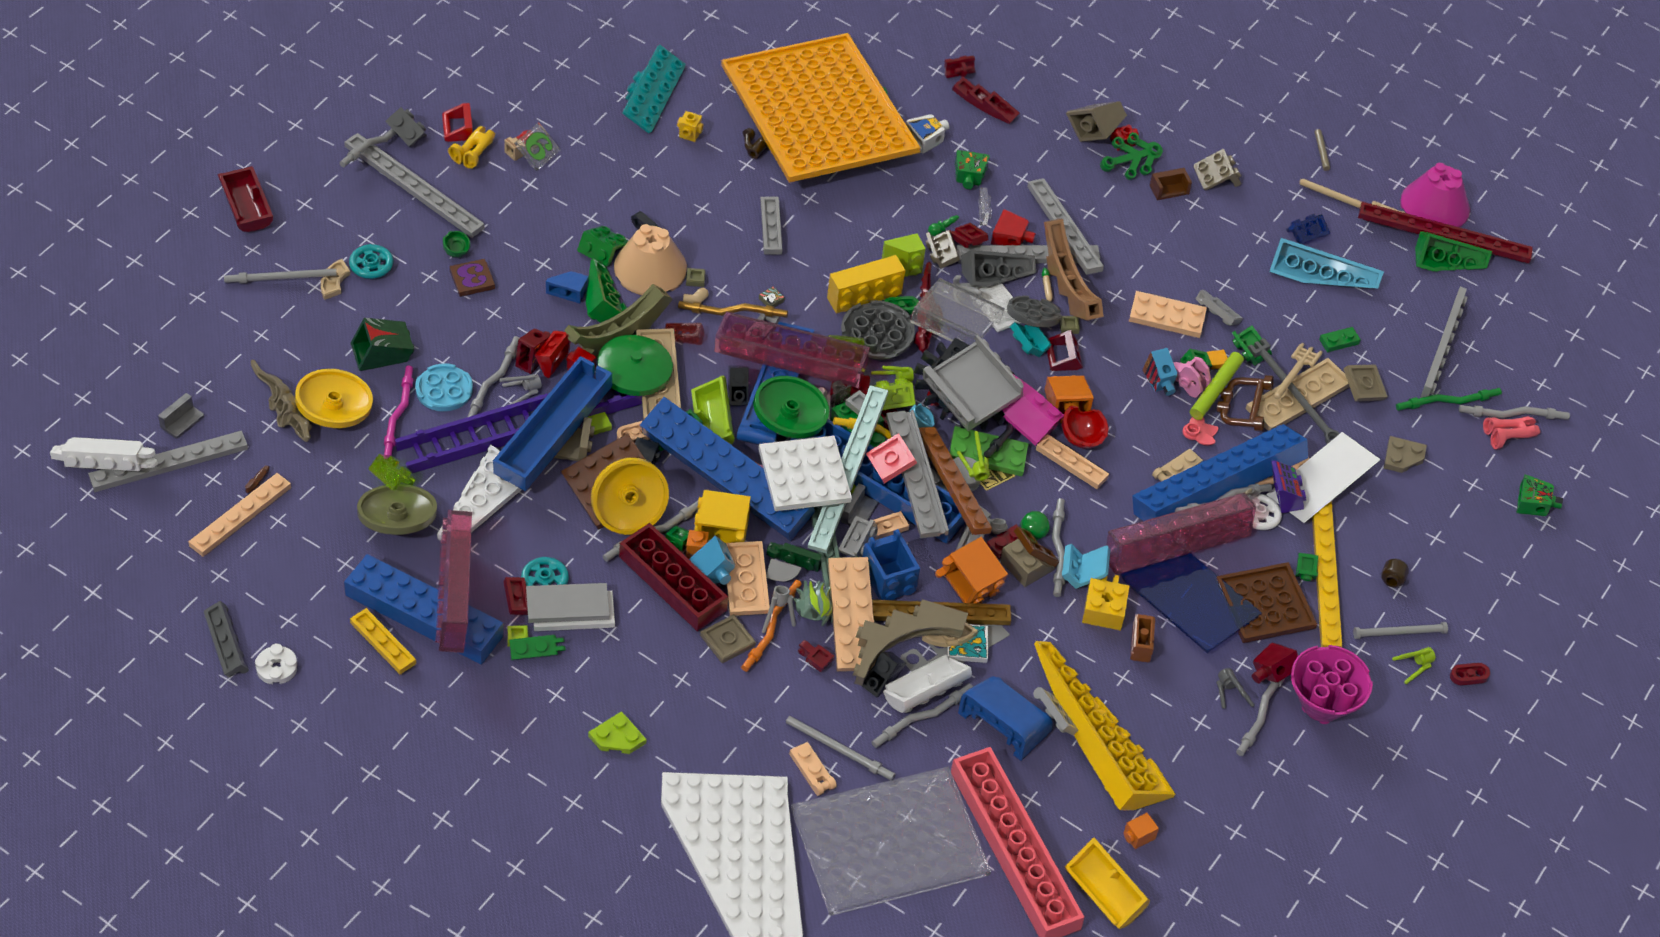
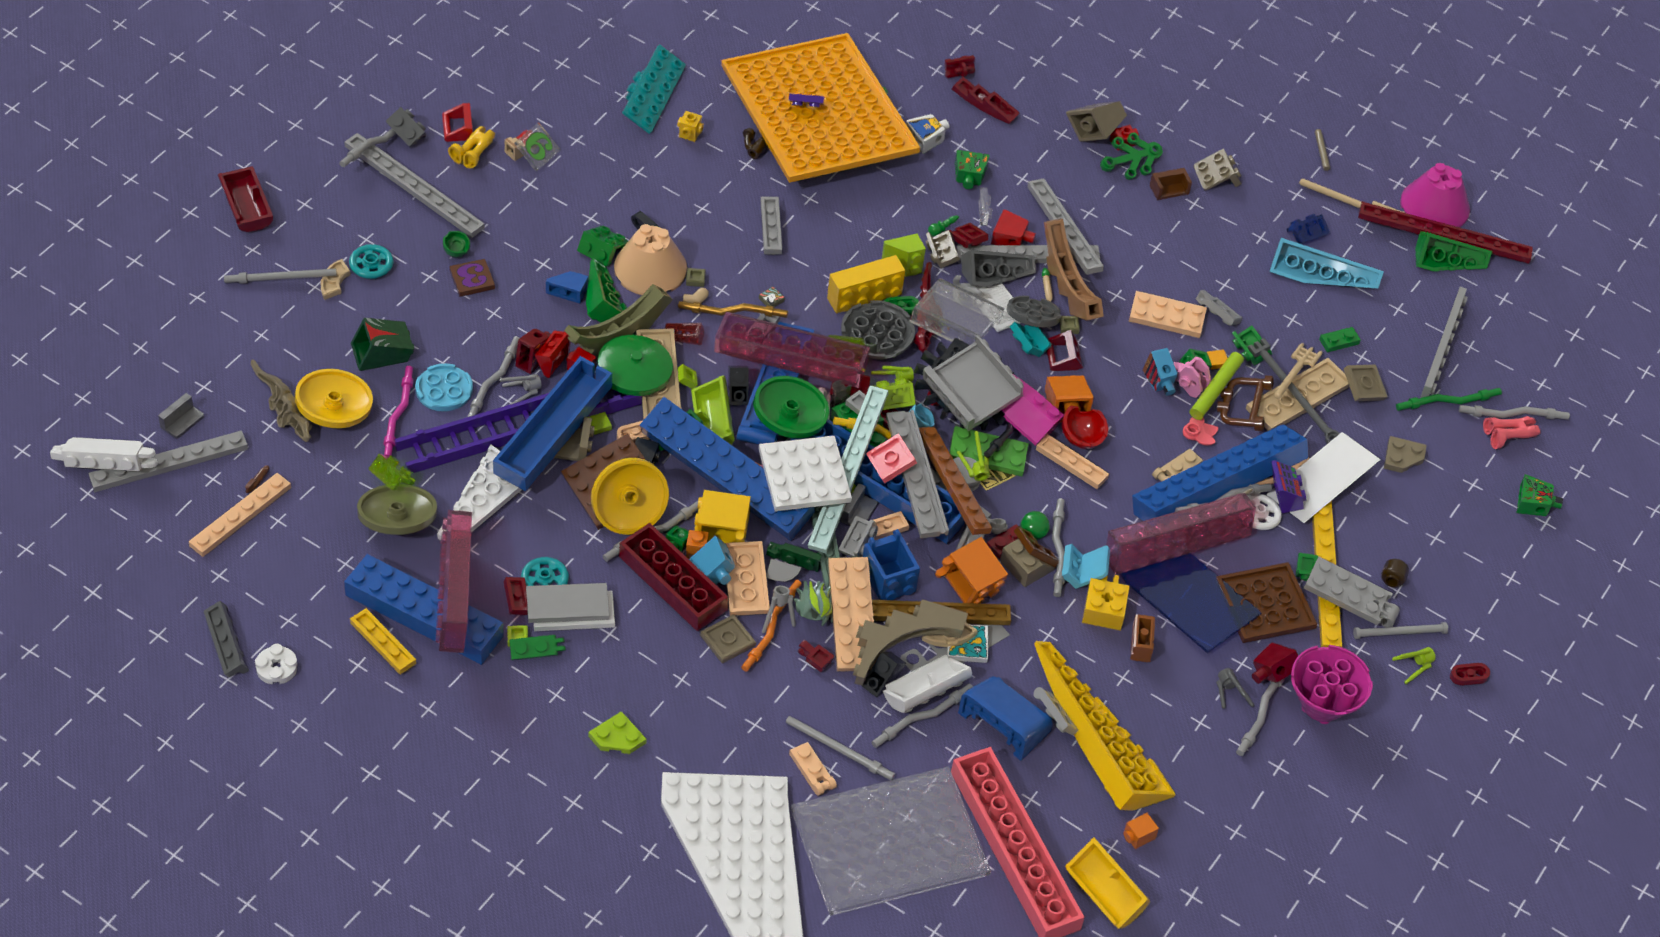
none -> lime plate [678,364,698,389]
none -> dark purple plate [789,93,824,107]
none -> light grey hinge [1304,557,1400,627]

